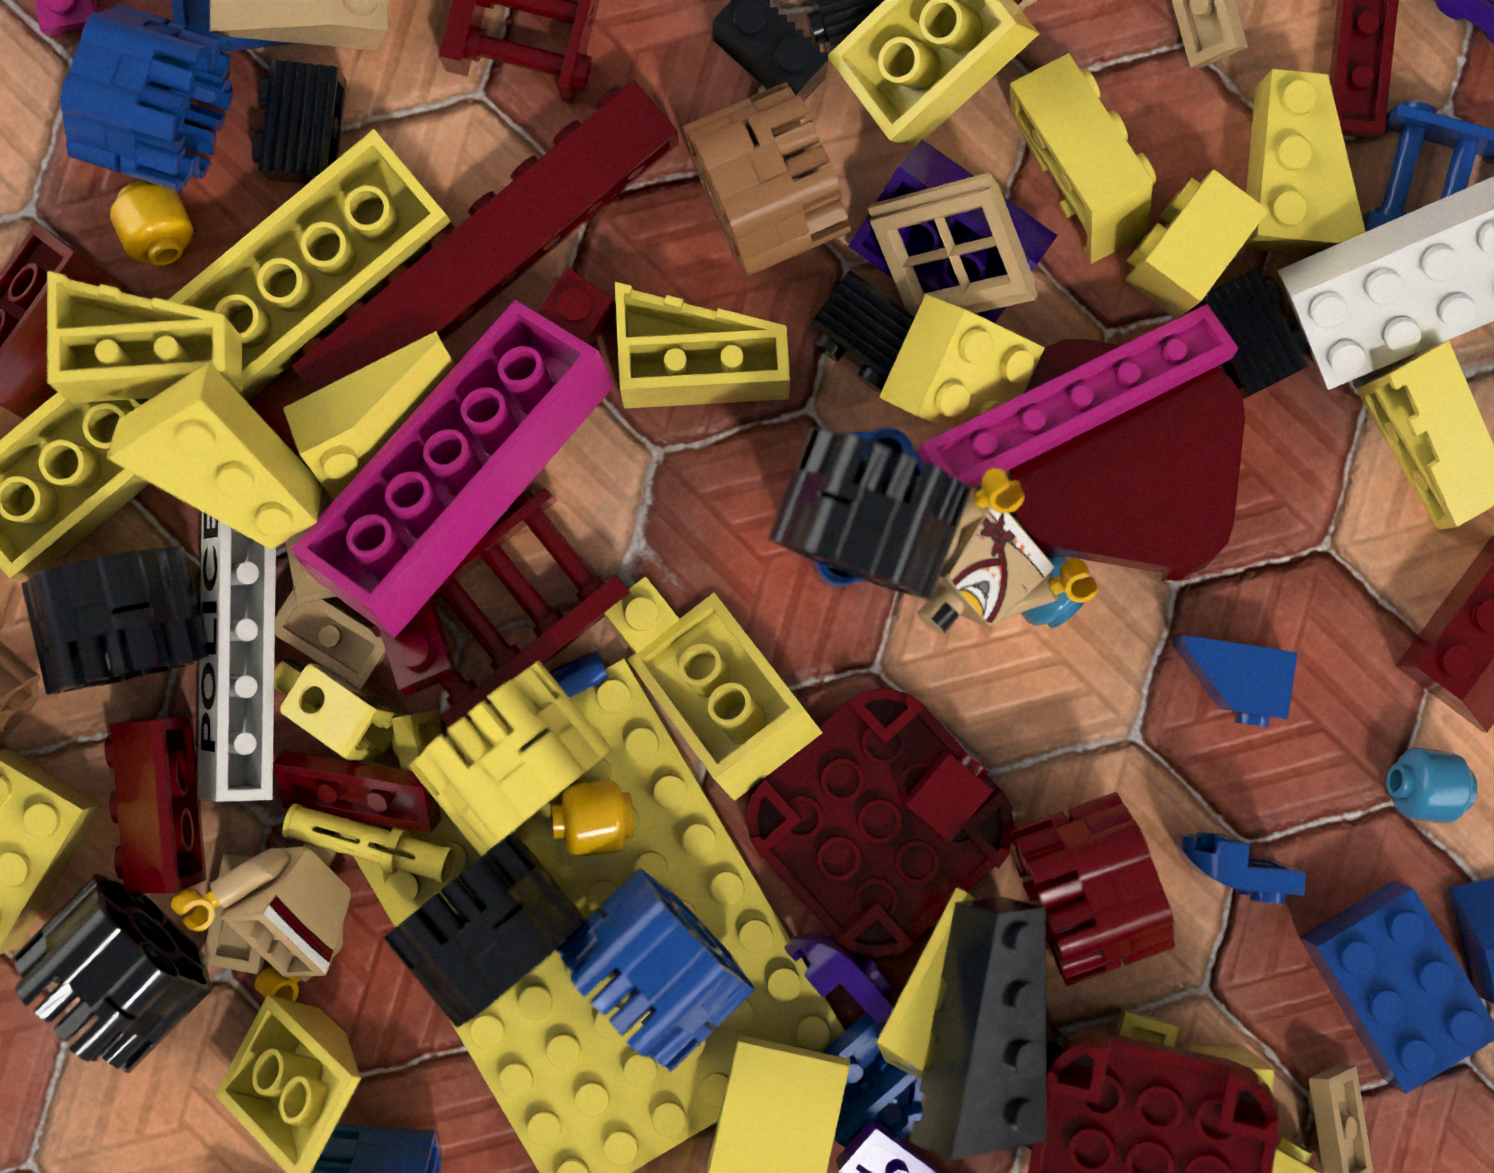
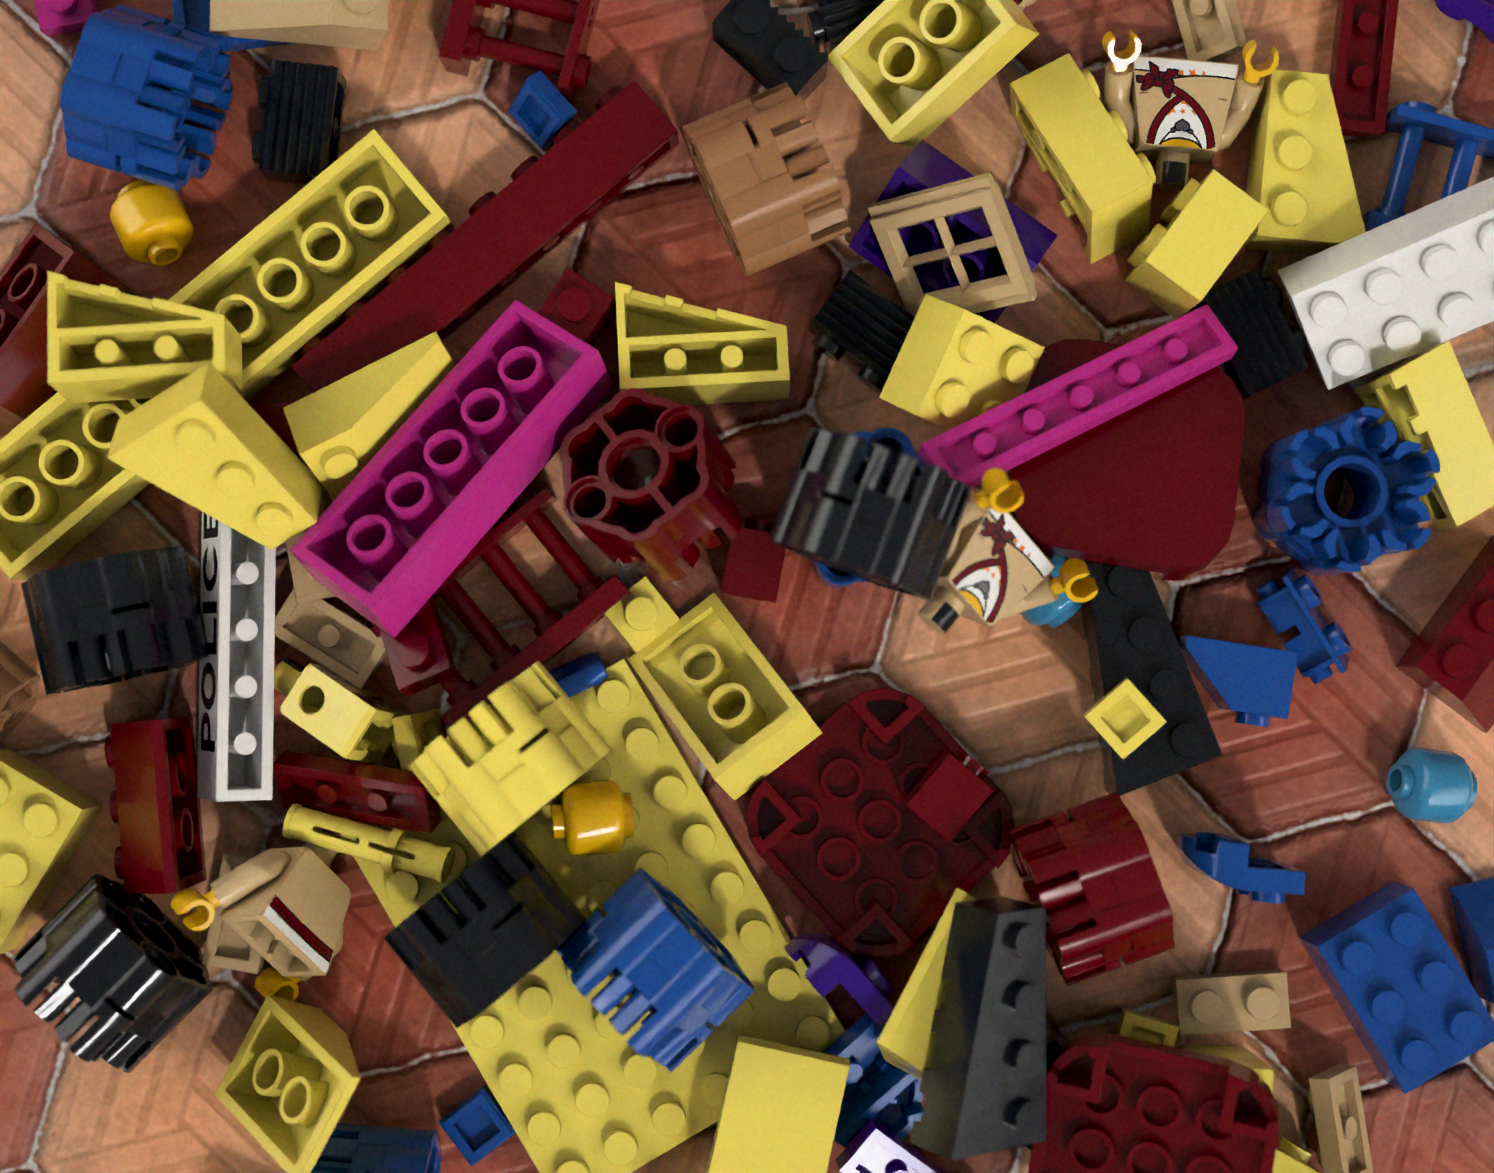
none -> blue tile [438,1085,516,1167]
none -> blue tile [508,70,577,152]
none -> dark red piece [560,388,742,581]
none -> dark red brick [721,518,786,603]
none -> black wedge [1081,561,1223,796]
none -> light yellow plate [1083,677,1167,759]
none -> torso [1102,29,1279,191]
none -> tan plate [1171,969,1291,1036]
none -> blue piece [1253,407,1440,576]
none -> blue hinge [1255,566,1352,684]

